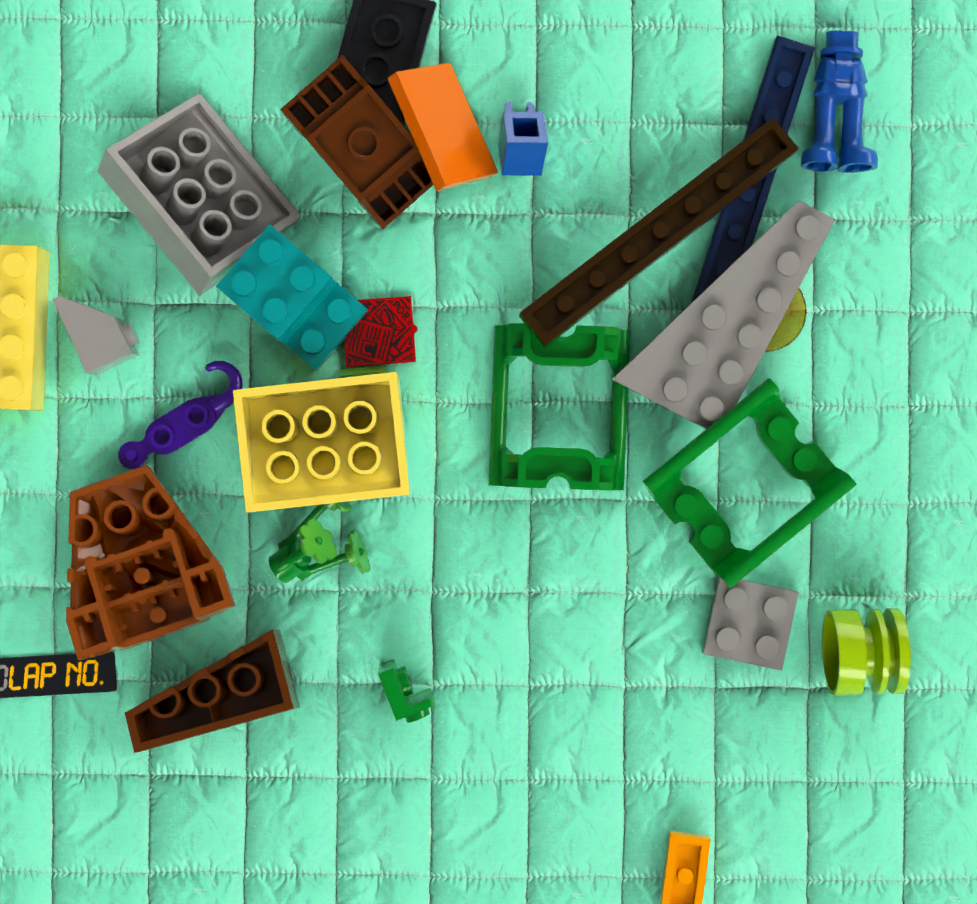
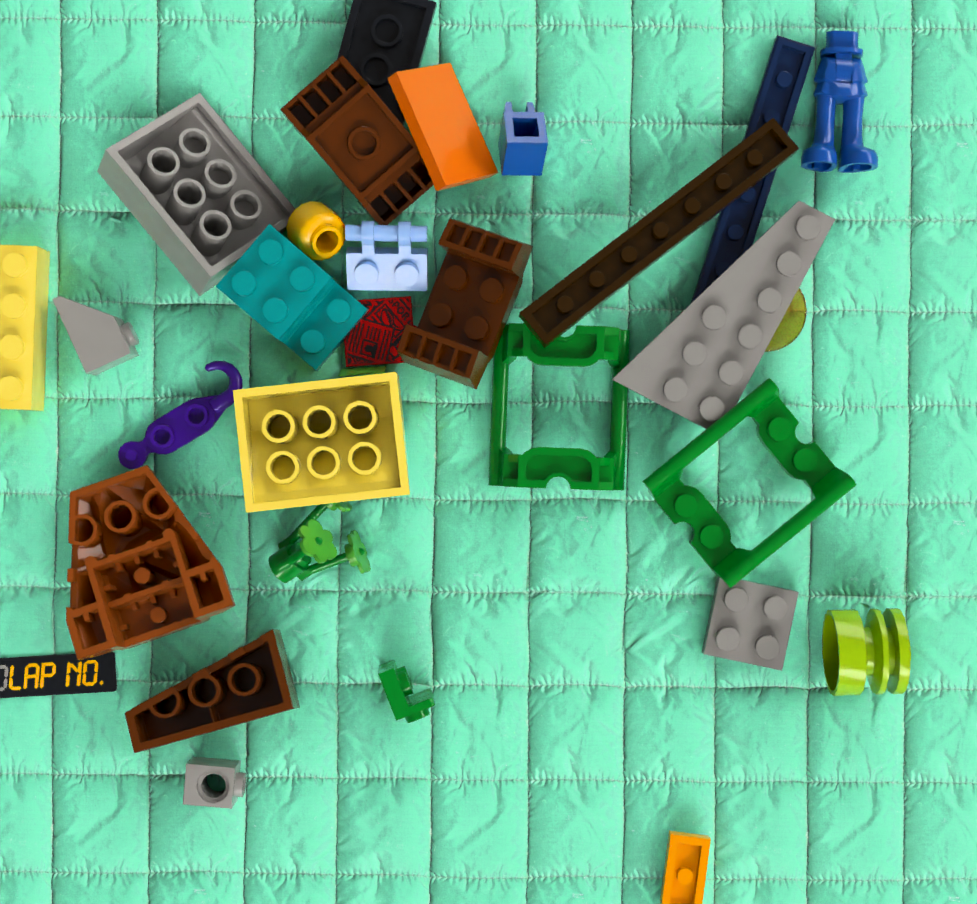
none -> light grey brick [183,756,246,809]
none -> yellow head [286,201,345,261]
none -> light blue plate [345,221,428,291]
none -> reddish brown plate [397,219,533,389]

